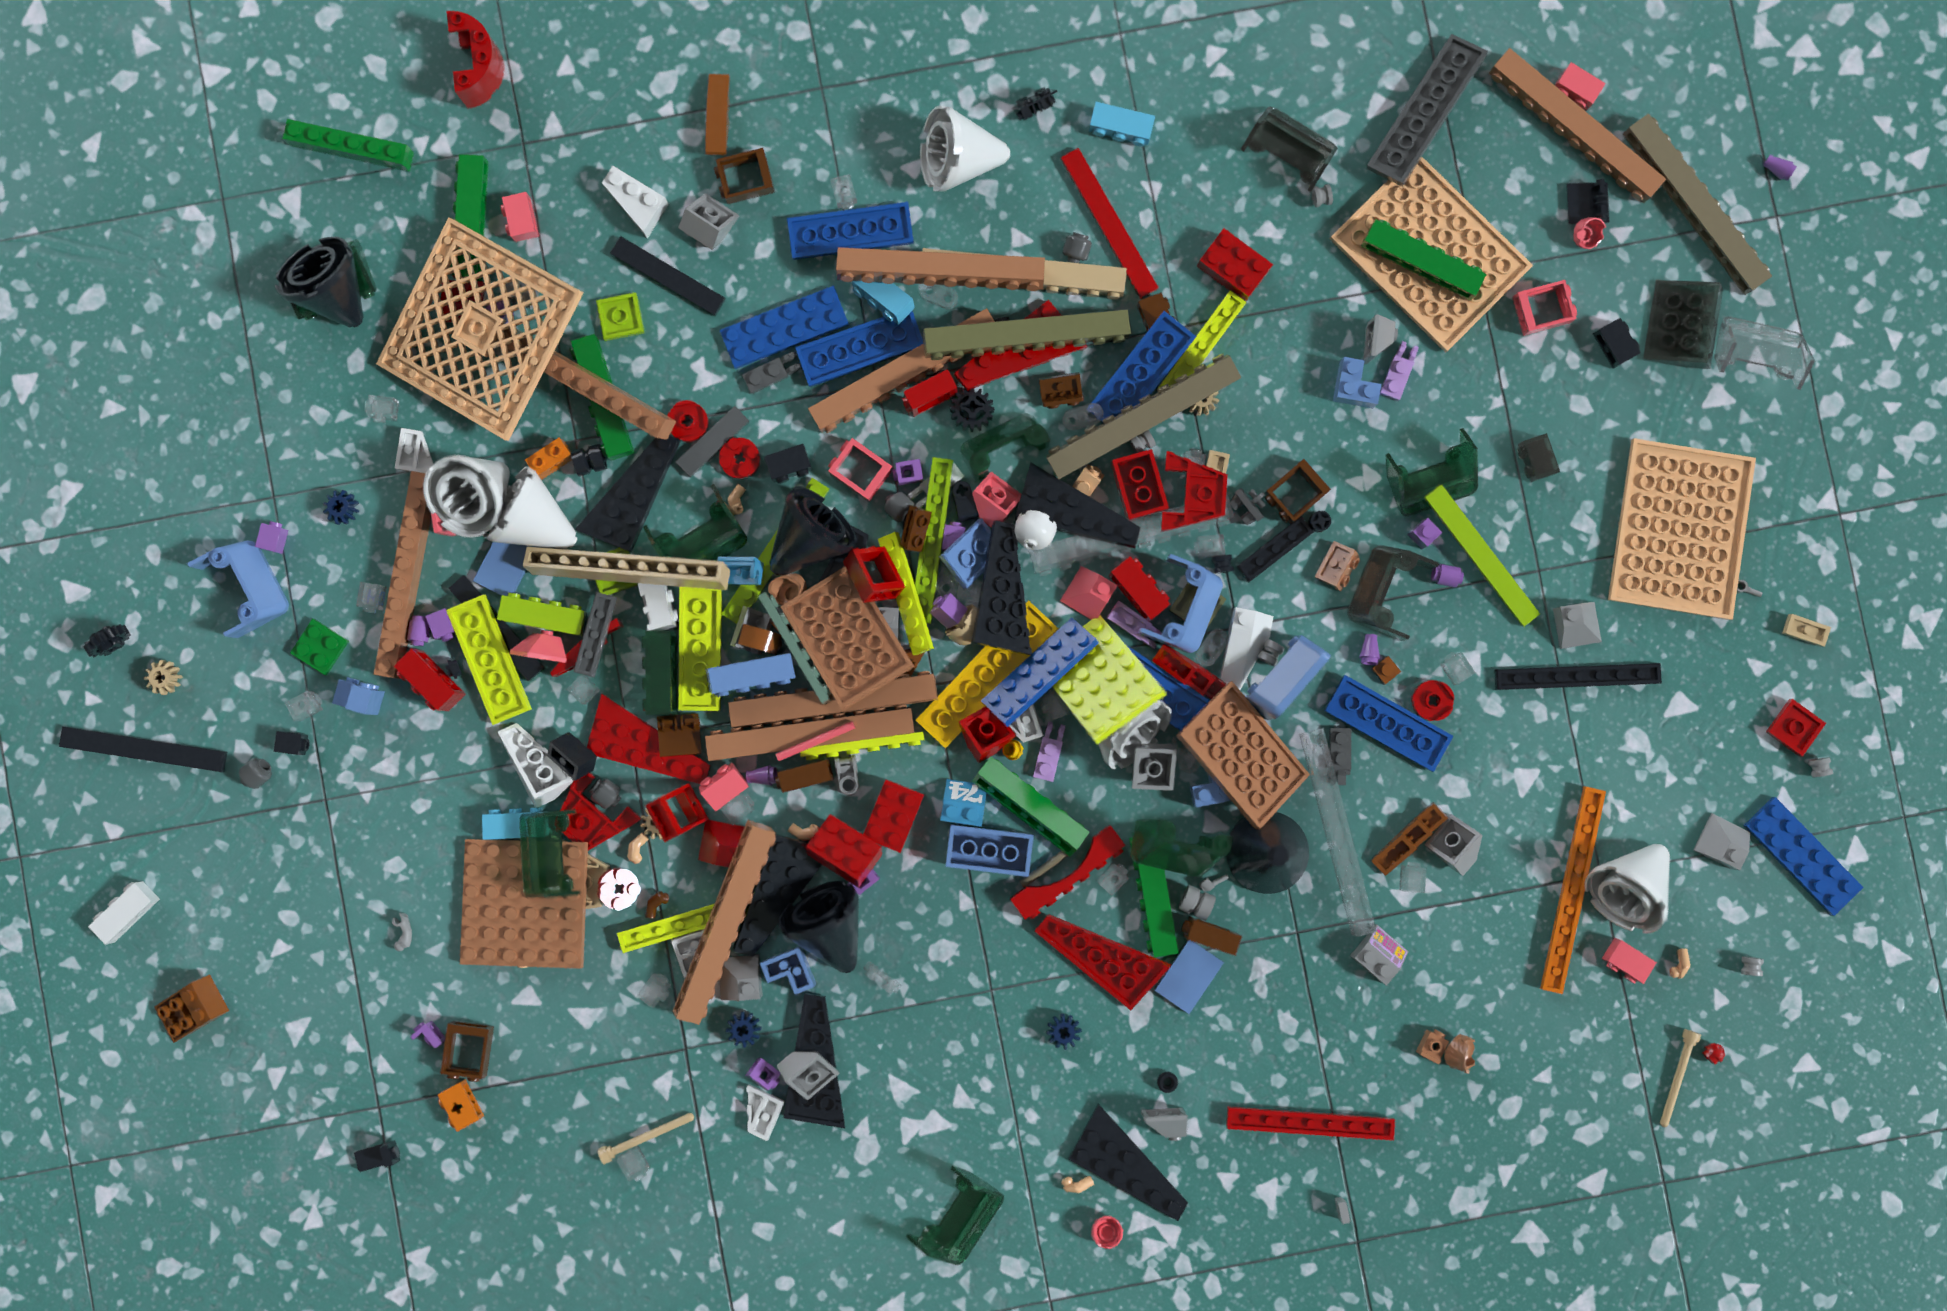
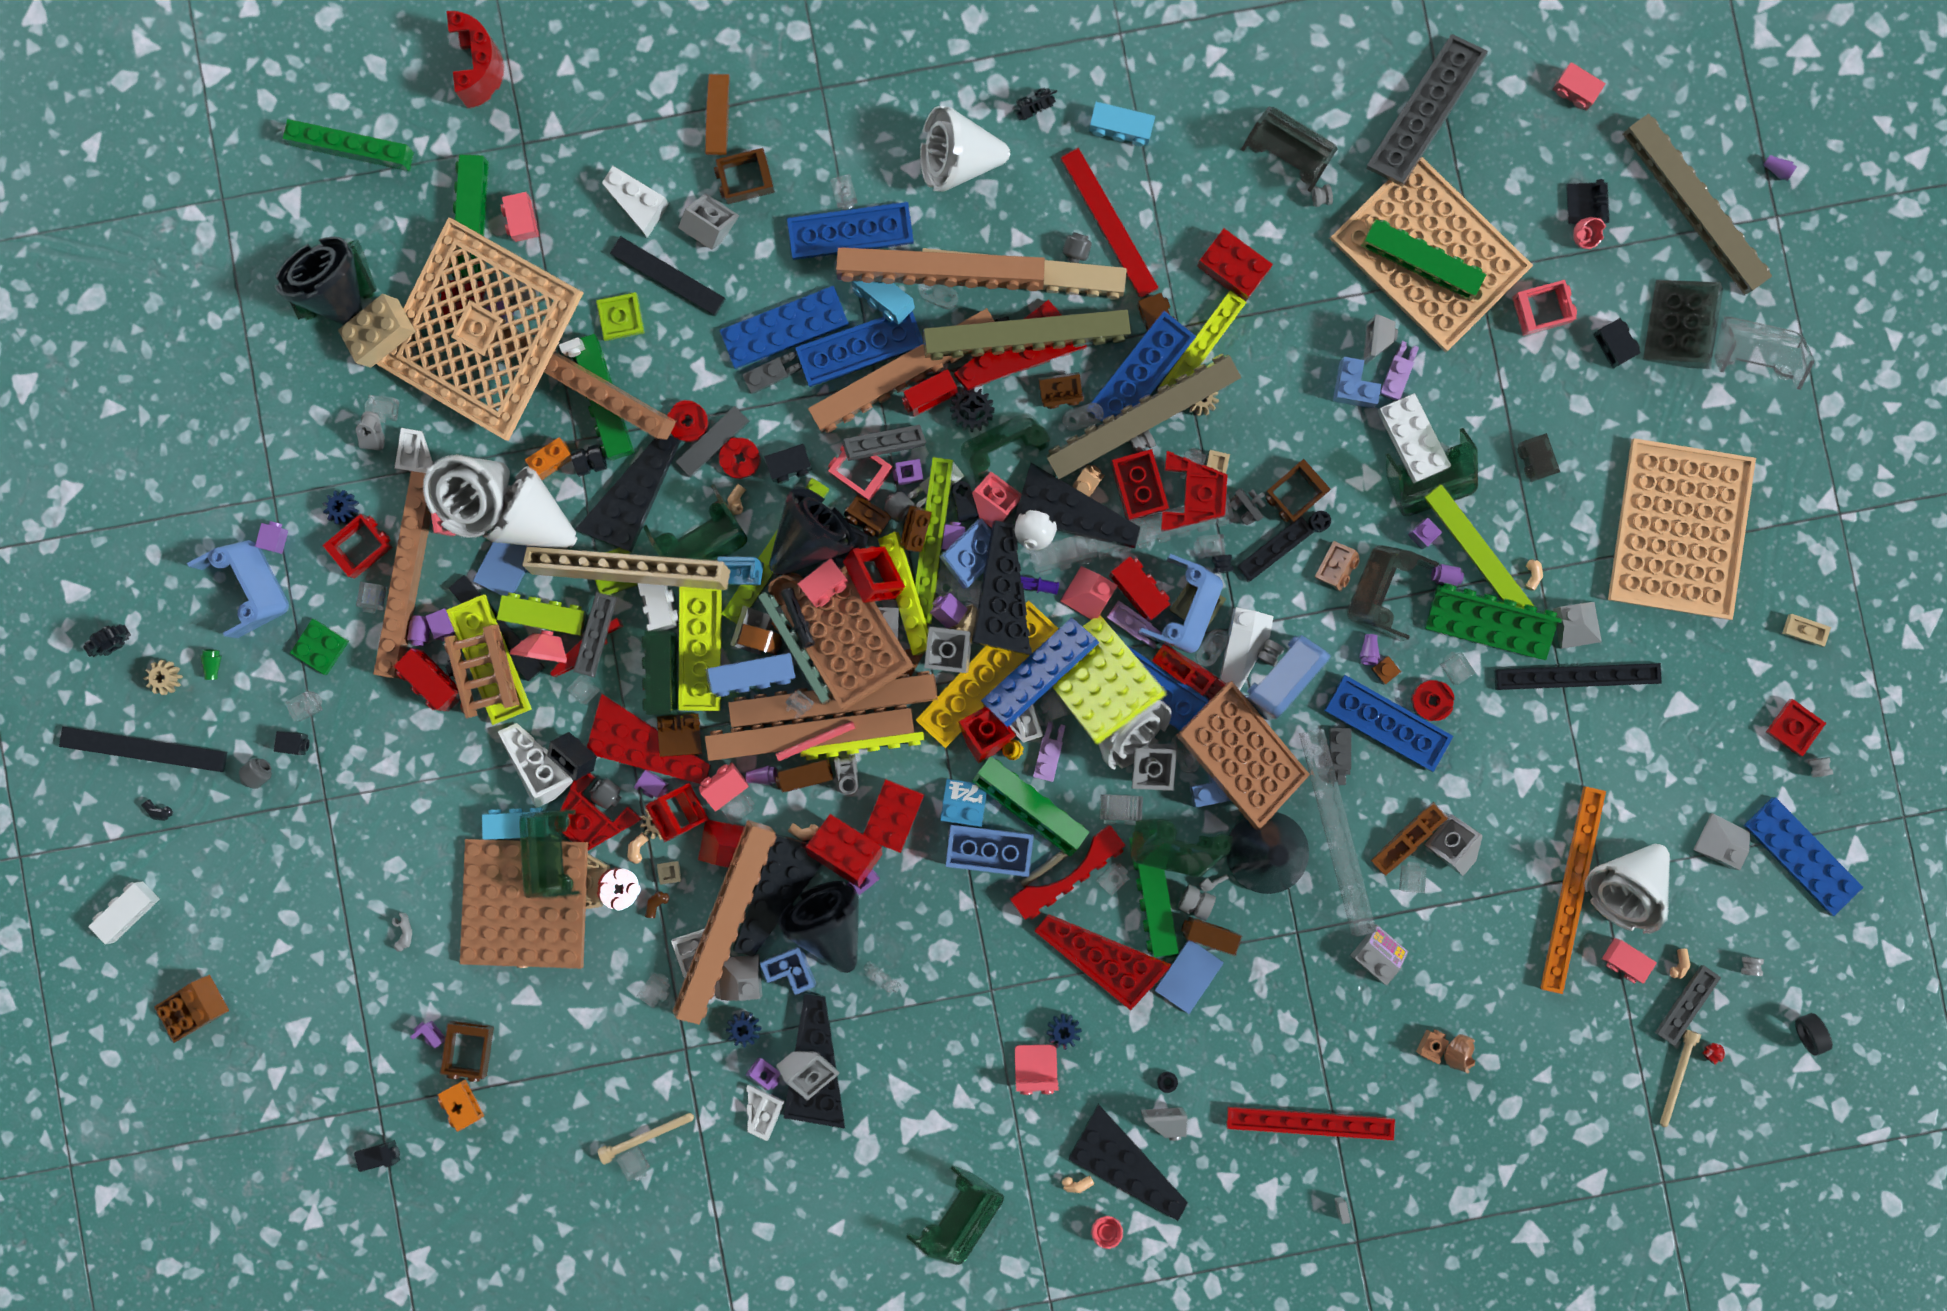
medium blue brick [332,677,385,715] -> none
neon yellow plate [617,904,714,953] -> none
nougat brick [1489,48,1666,203] -> none
light grey hand [1737,580,1763,597] -> none
none -> black arm [141,799,173,821]
none -> green cone [200,649,222,680]
none -> red window [322,514,393,579]
none -> tan brick [338,293,415,368]
none -> light grey piece [356,411,385,451]
none -> nougat fence [444,624,520,718]
none -> white plate [559,337,585,357]
none -> medium lavender brick [634,770,669,799]
none -> dark tan plate [657,861,682,885]
none -> black pin [781,588,815,649]
none -> clear tile [785,690,814,719]
none -> coral brick [798,558,849,608]
none -> dark grey plate [842,425,926,461]
none -> reddish brown bracket [844,494,891,538]
none -> light grey slope [924,627,971,673]
none -> coral bracket [1015,1044,1058,1095]
none -> dark purple axle [1021,576,1059,595]
none -> clear brick [1099,794,1143,825]
none -> white plate [1377,394,1451,484]
none -> green bracket [1424,583,1562,660]
none -> light nougat arm [1525,559,1543,591]
none -> dark grey plate [1655,965,1721,1046]
none -> black tyre [1795,1013,1833,1056]

